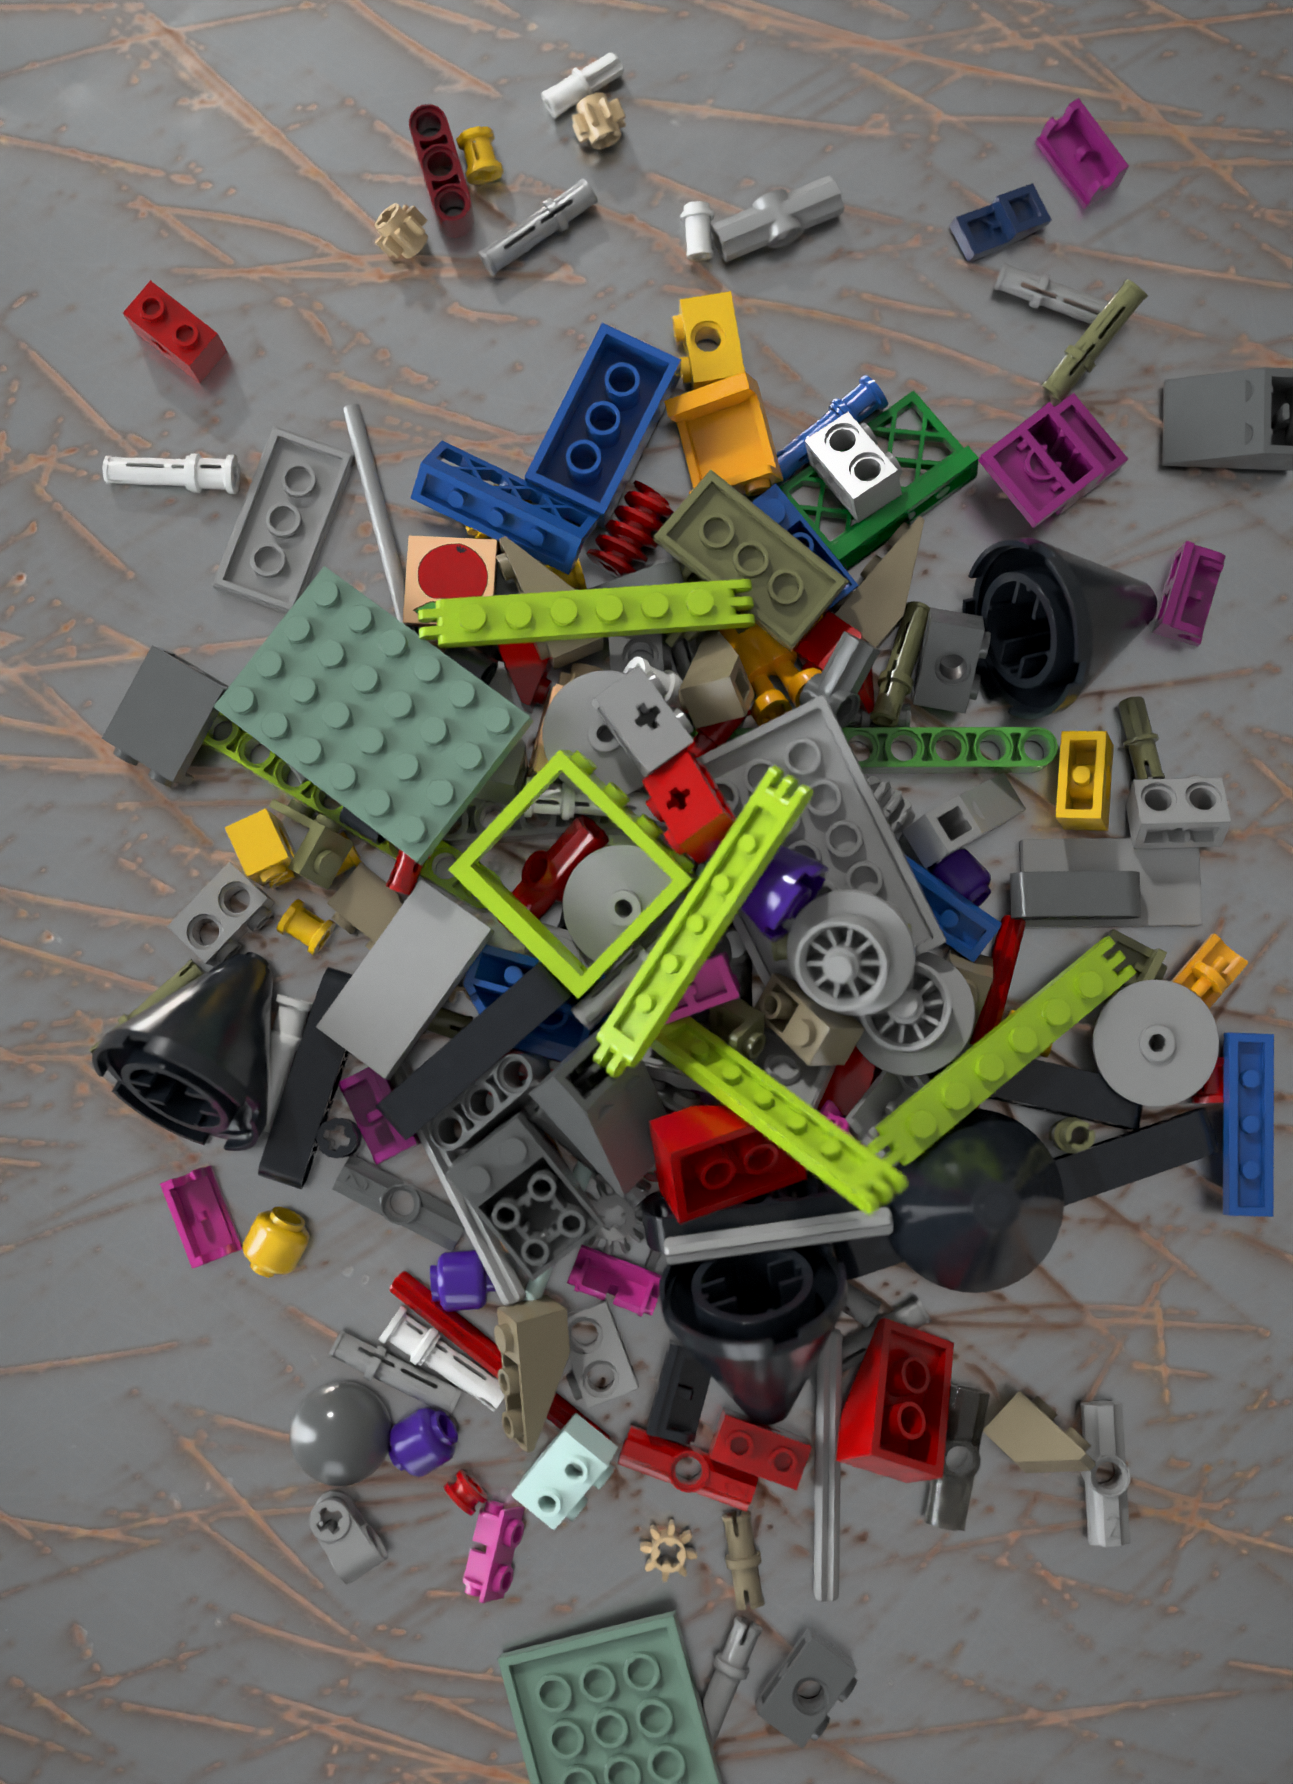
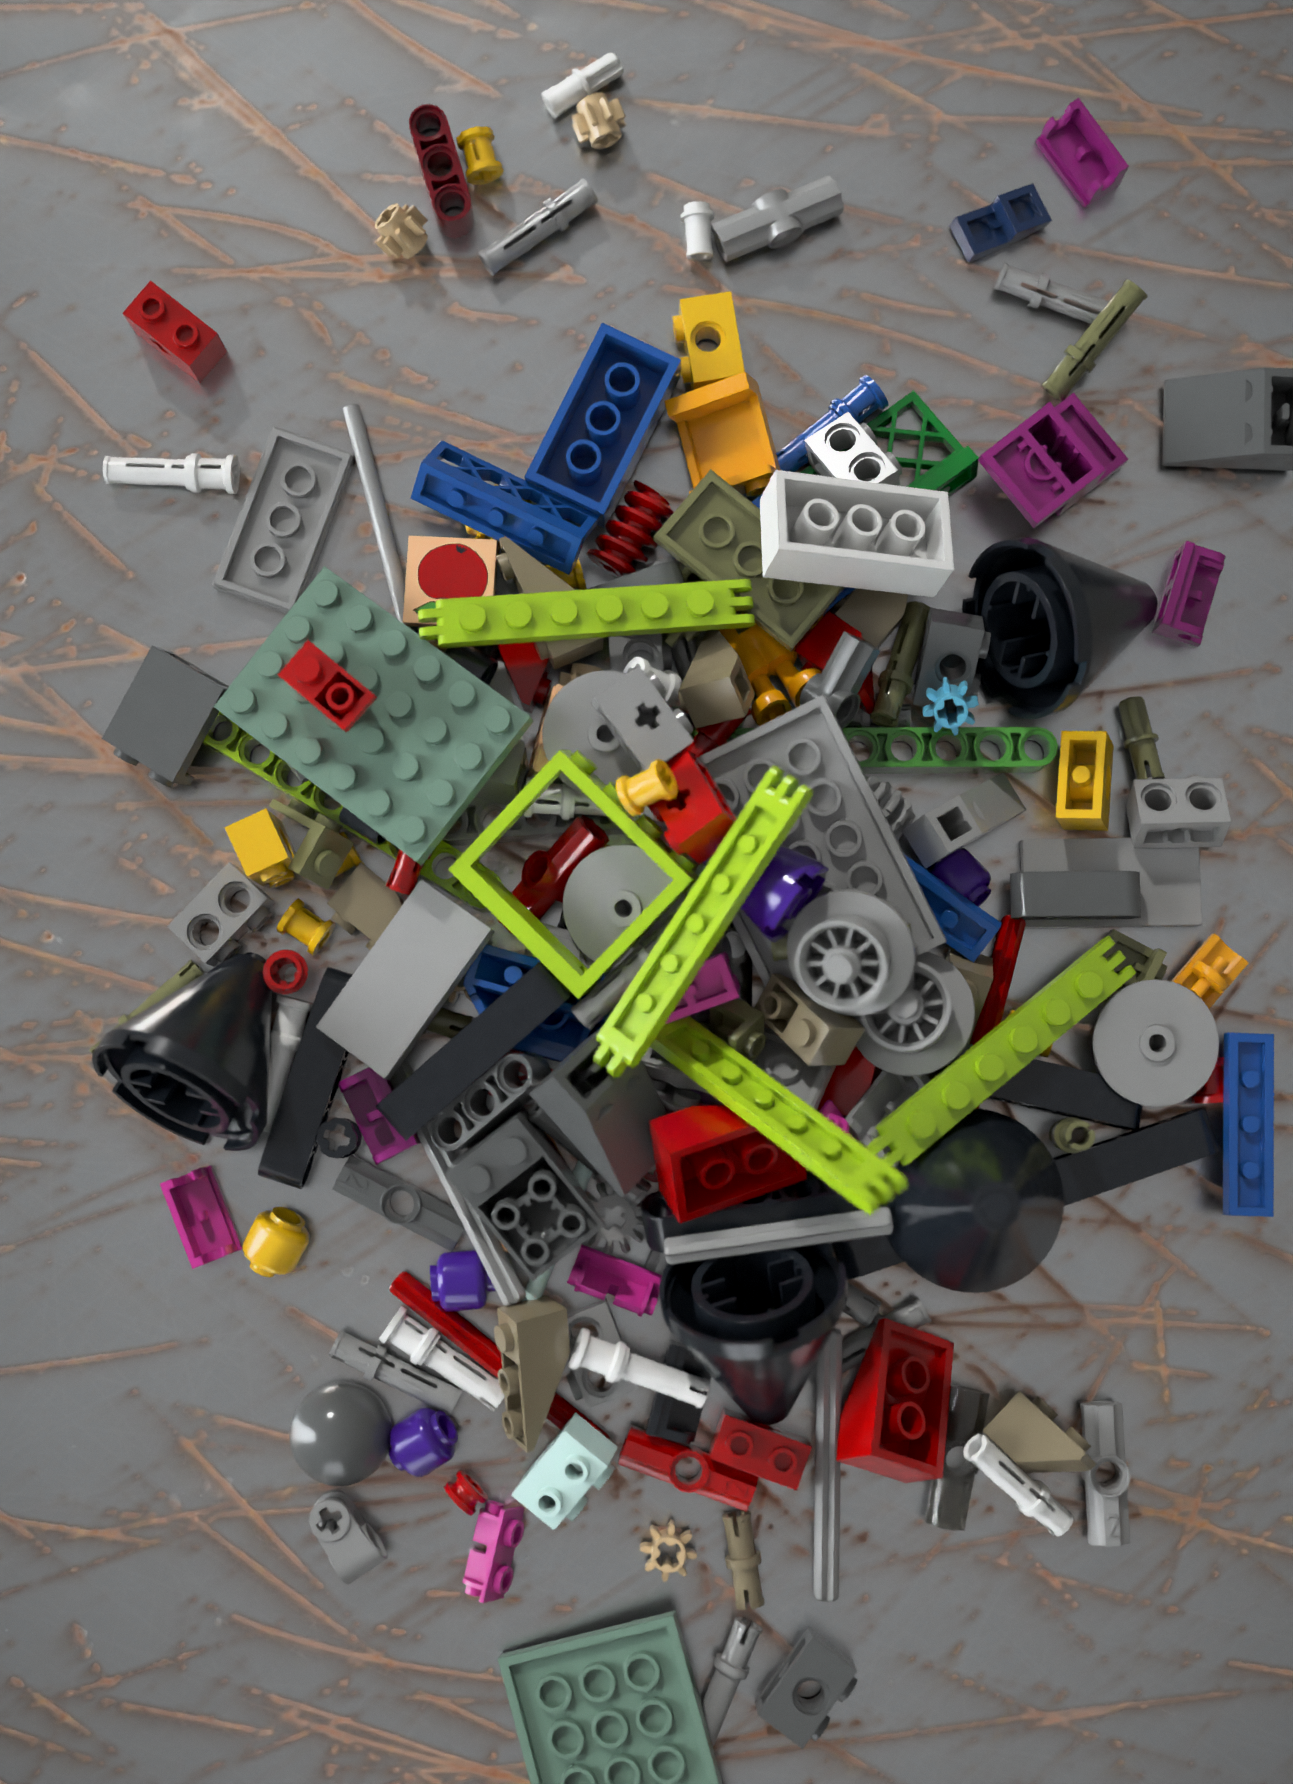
none -> red cone [263,950,308,995]
none -> red slope [278,640,377,733]
none -> white pin [568,1328,710,1408]
none -> yellow bush [616,759,678,816]
none -> white brick [760,470,954,597]
none -> medium azure gear [923,677,979,736]
none -> white pin [963,1434,1073,1536]

